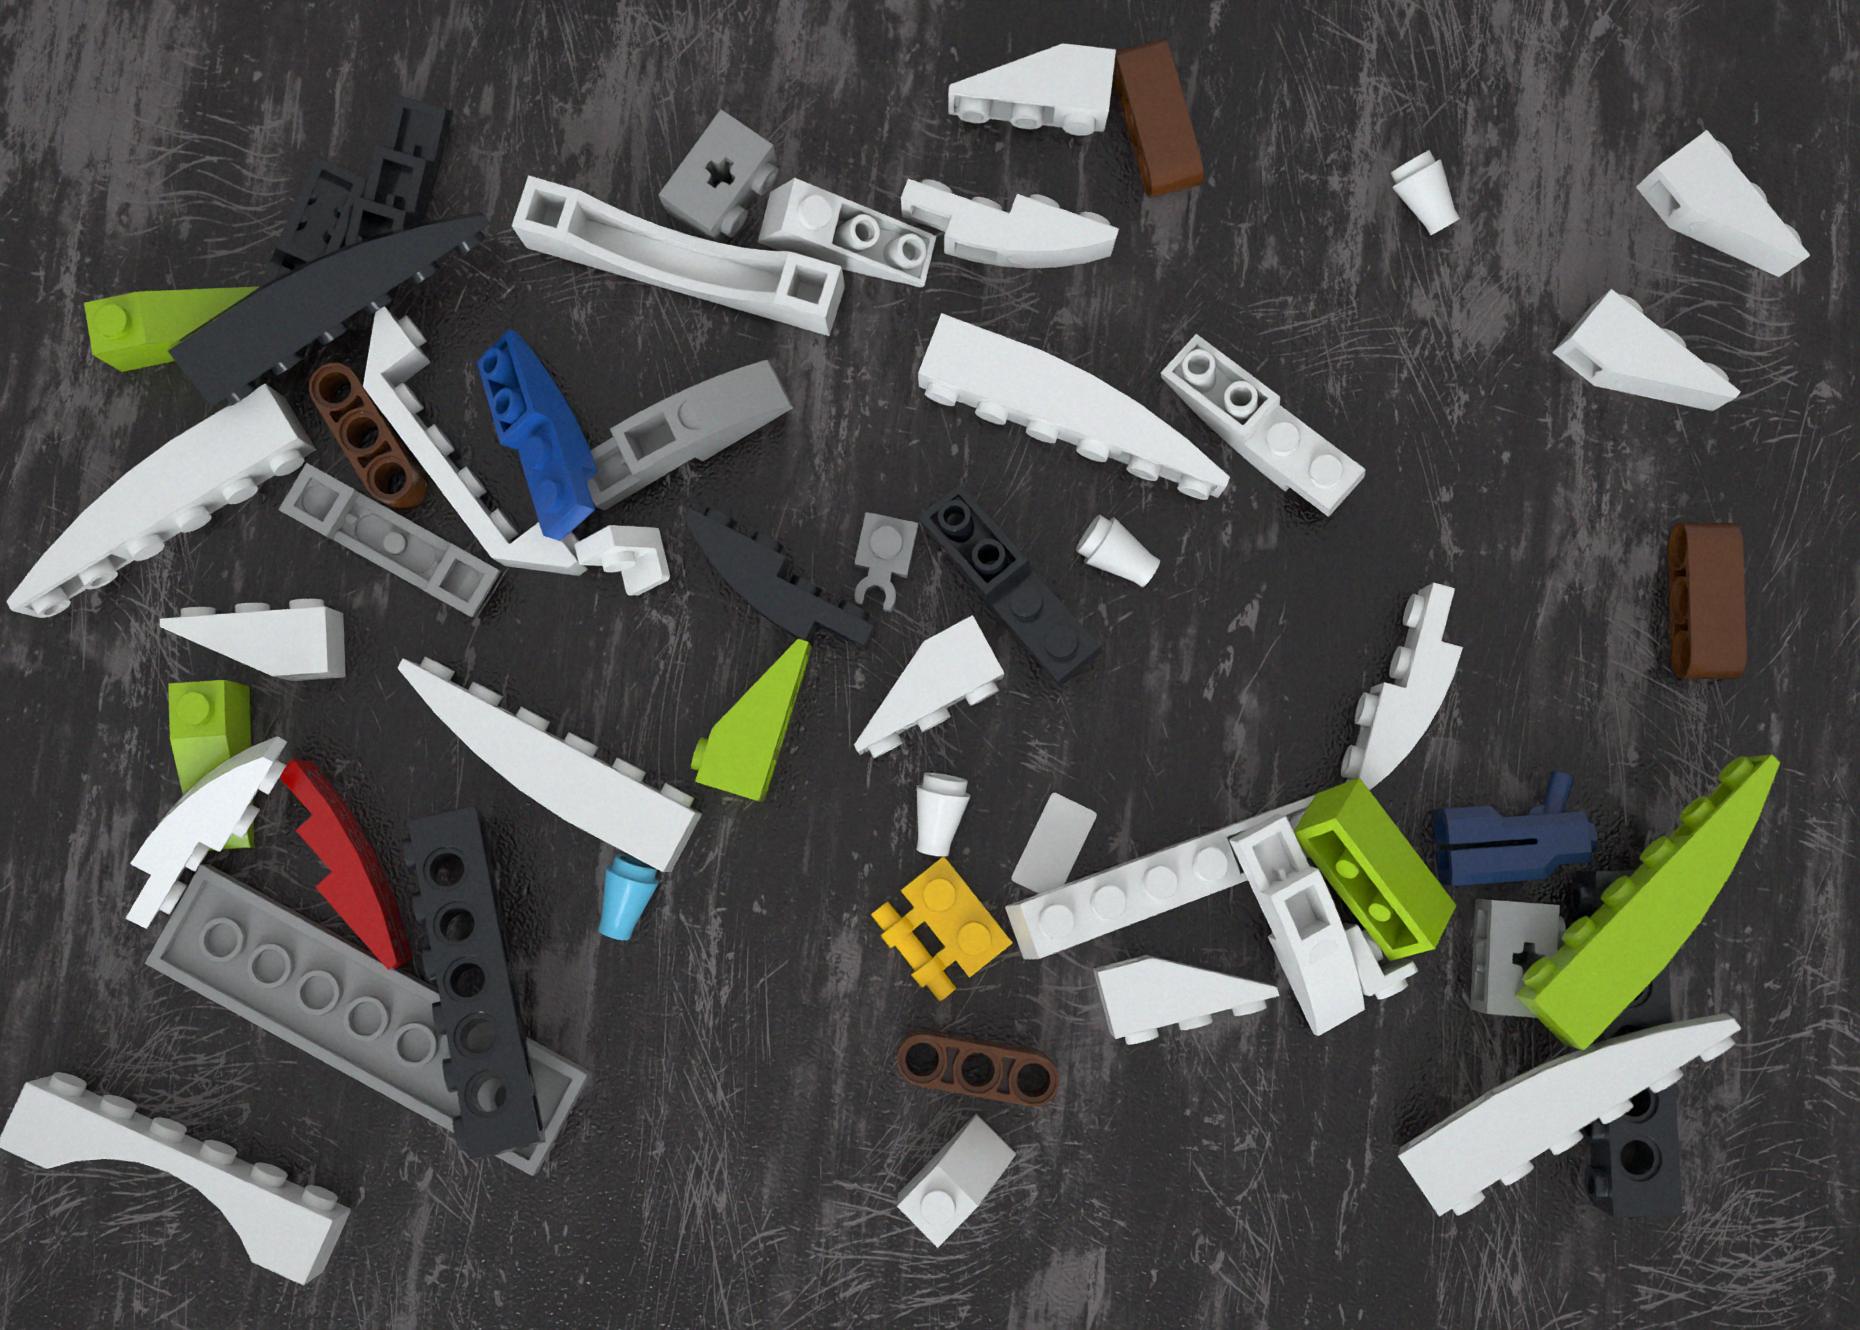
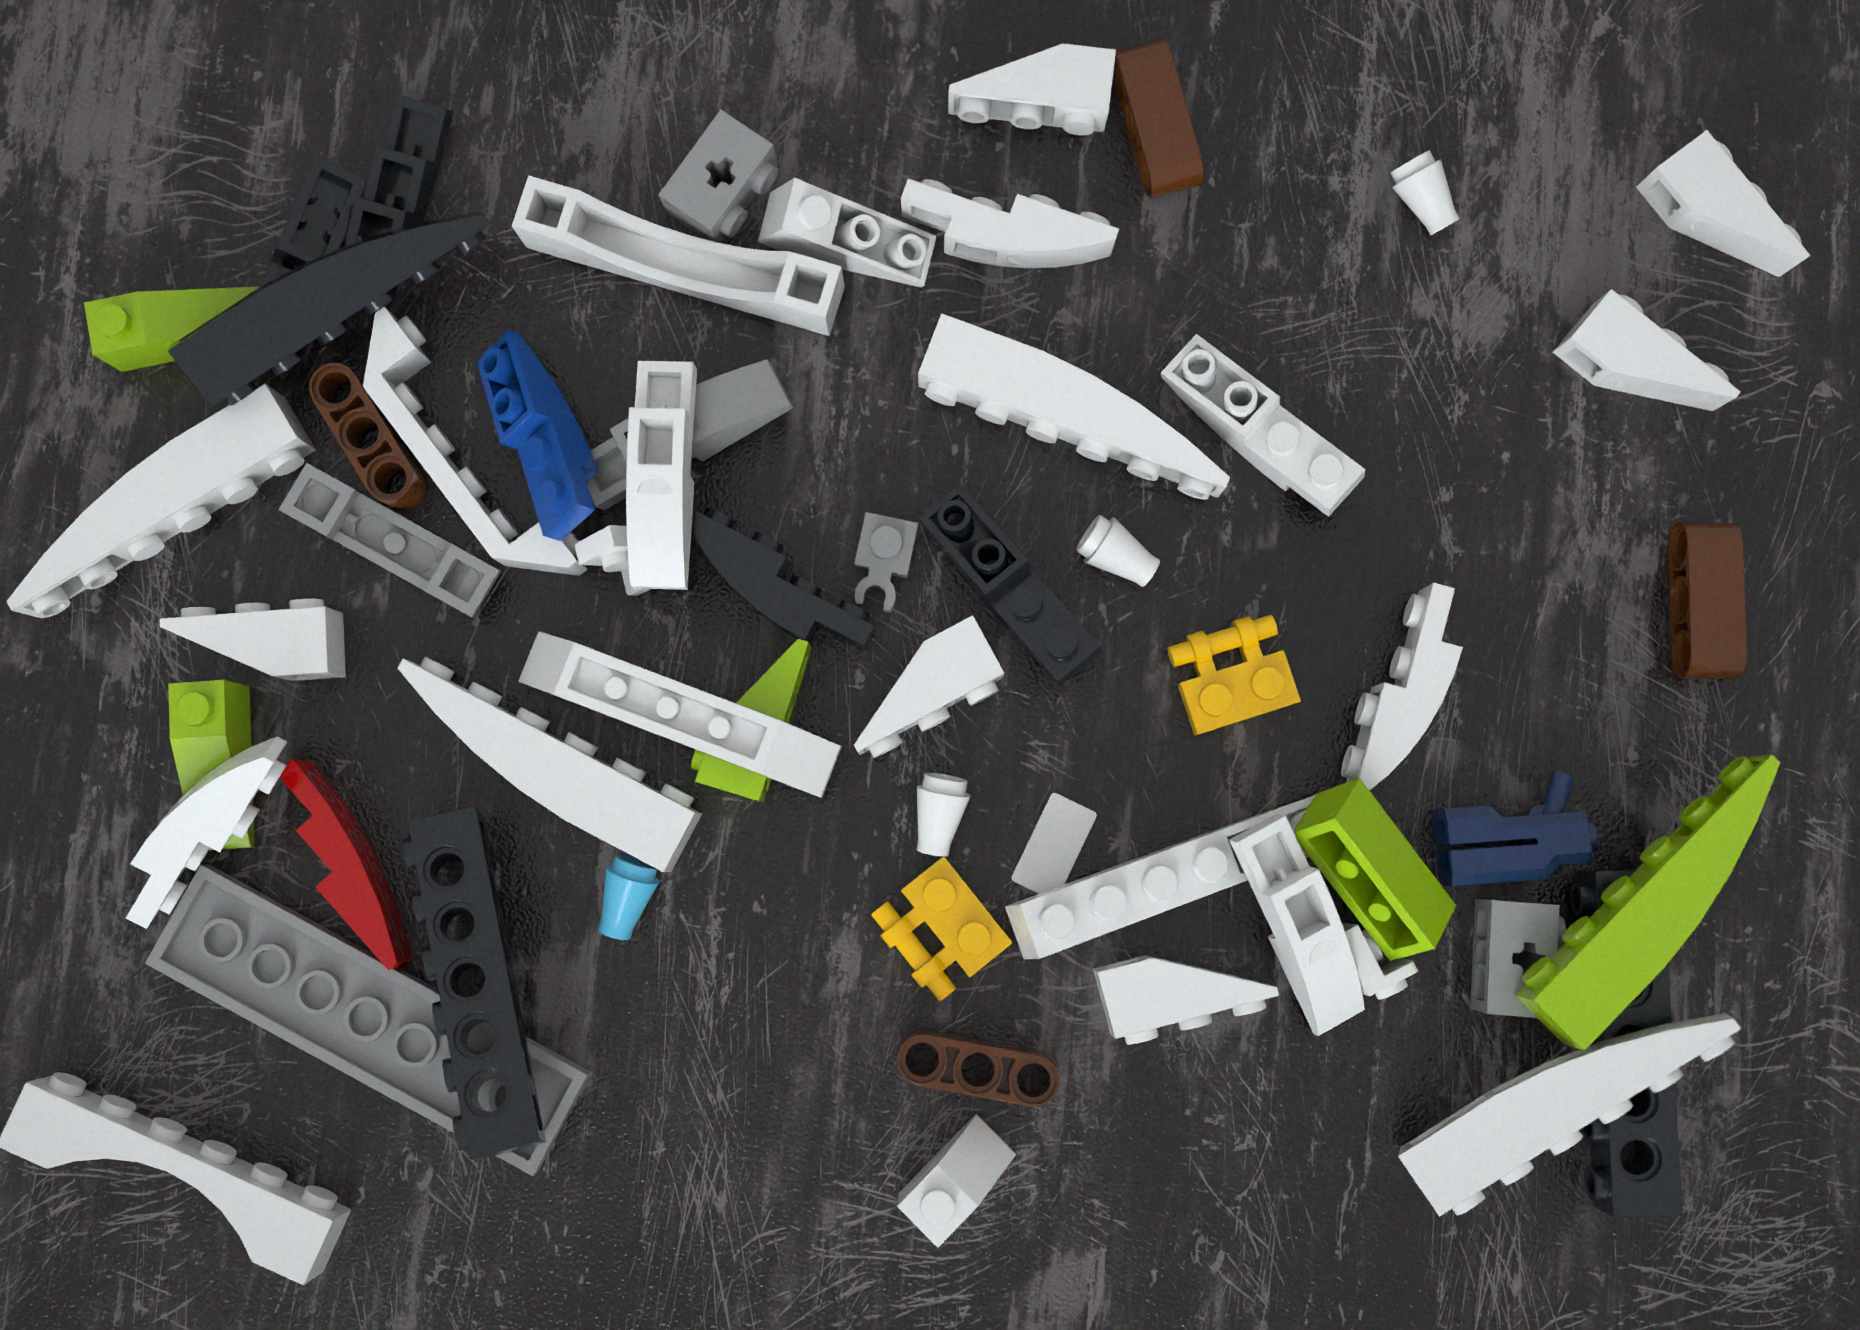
none -> white slope [518,631,842,798]
none -> white slope [626,361,697,590]
none -> yellow plate [1167,615,1301,736]

